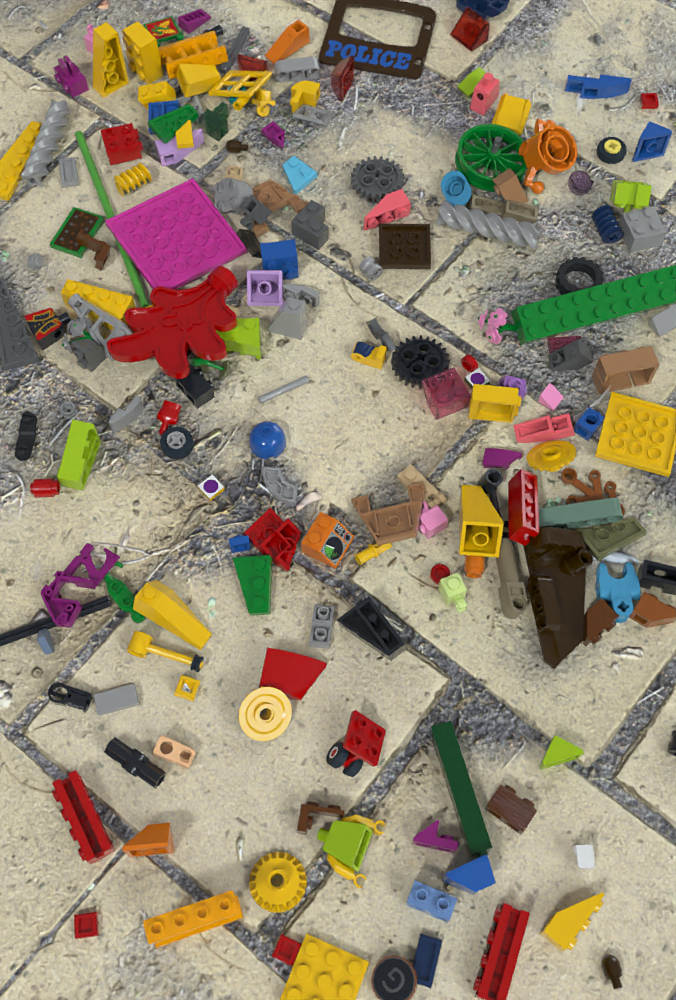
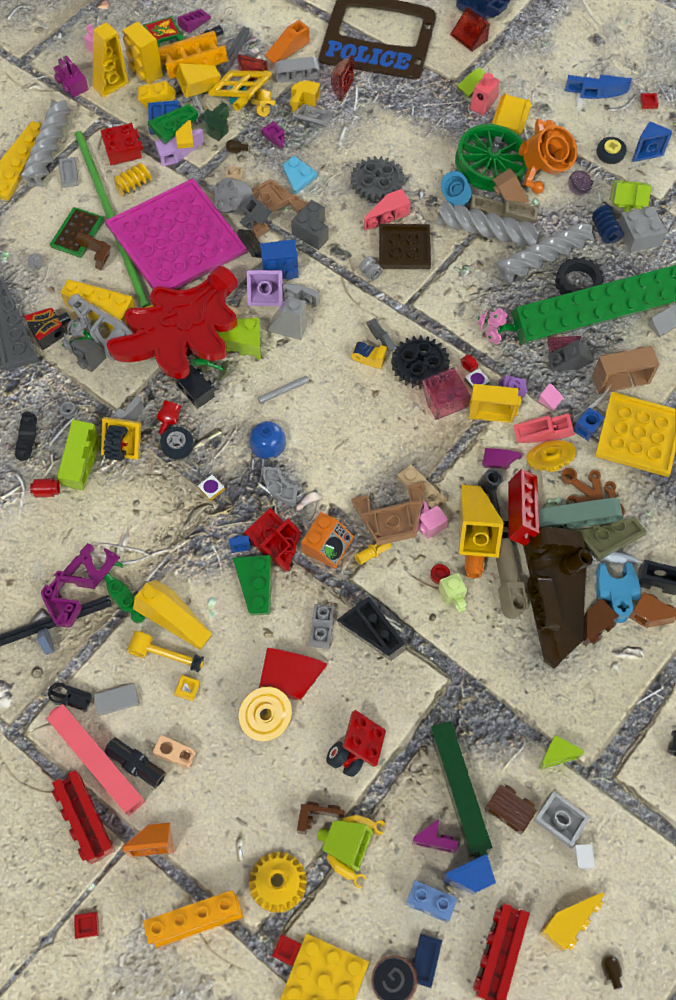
none -> coral brick [46,704,146,816]
none -> plate [101,417,141,461]
none -> light grey piece [496,222,595,284]
none -> light grey slope [534,791,590,849]

